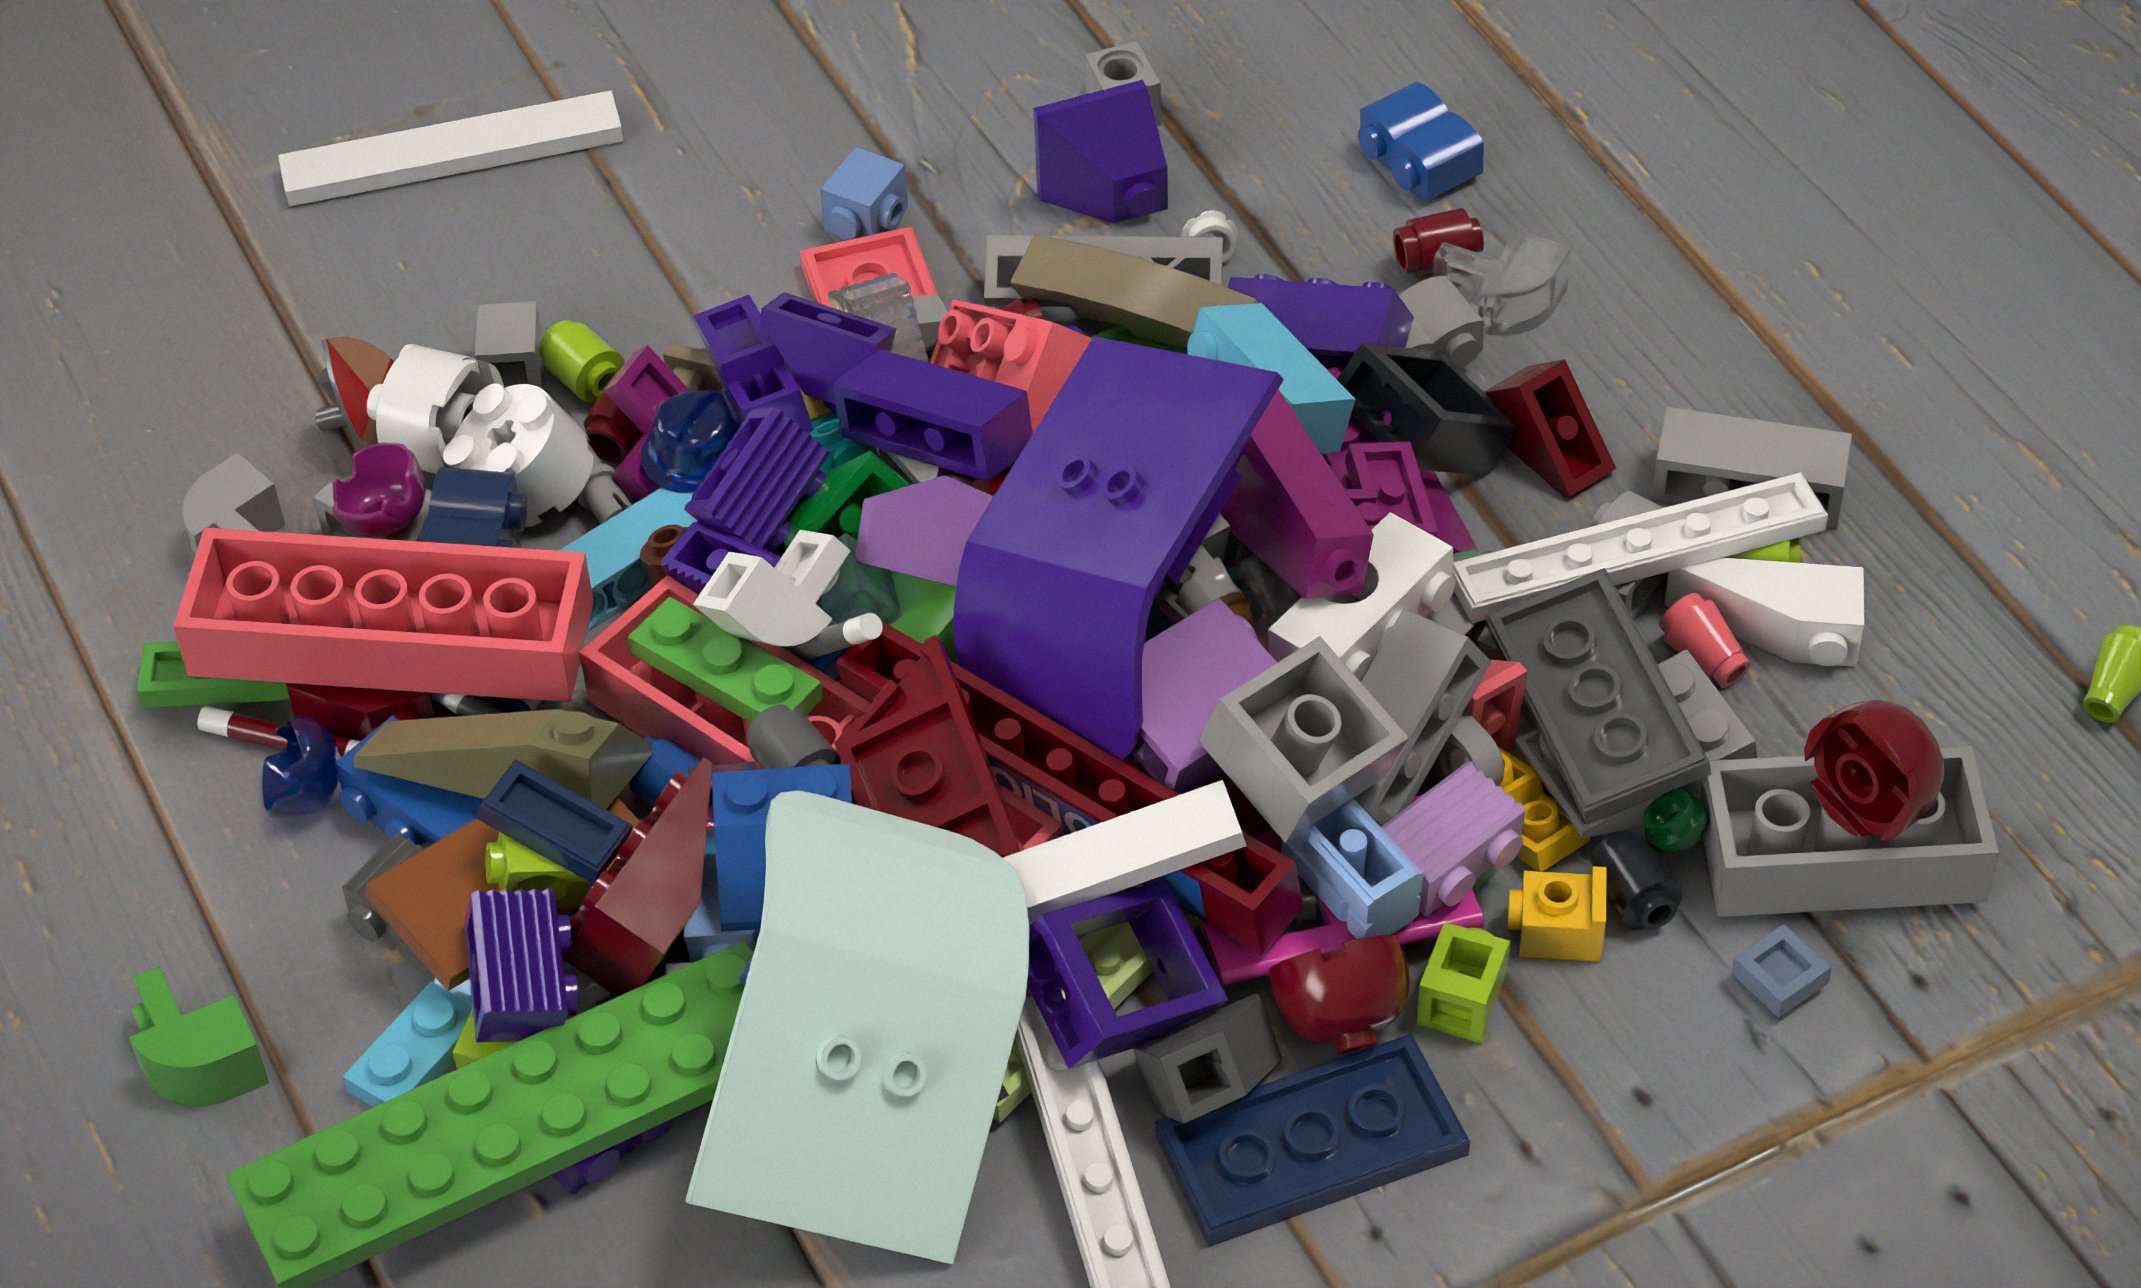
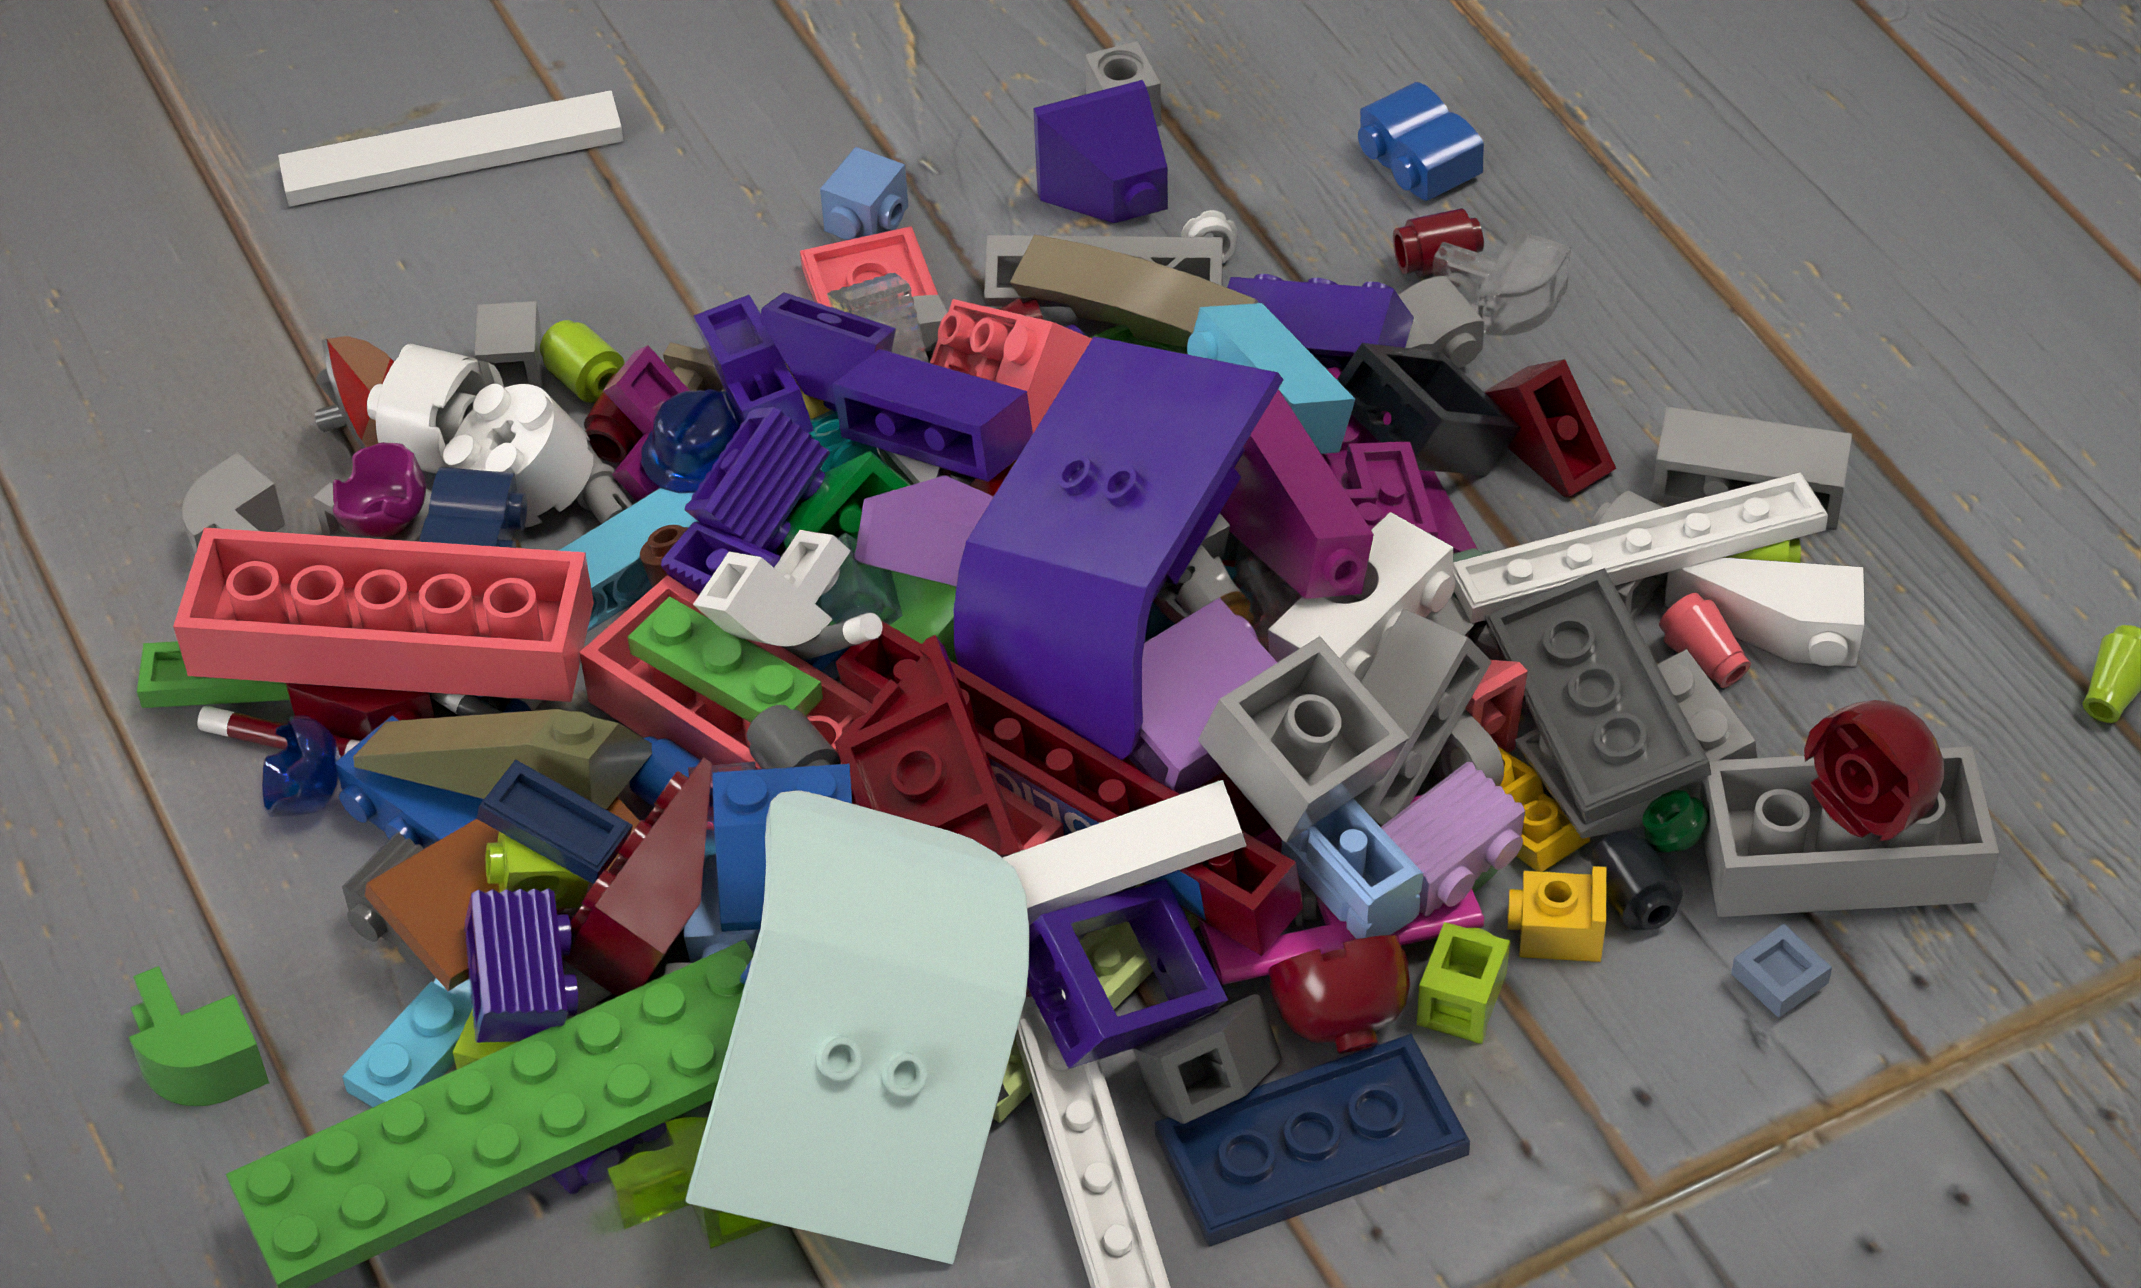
none -> clear neon green brick [607,1117,777,1249]

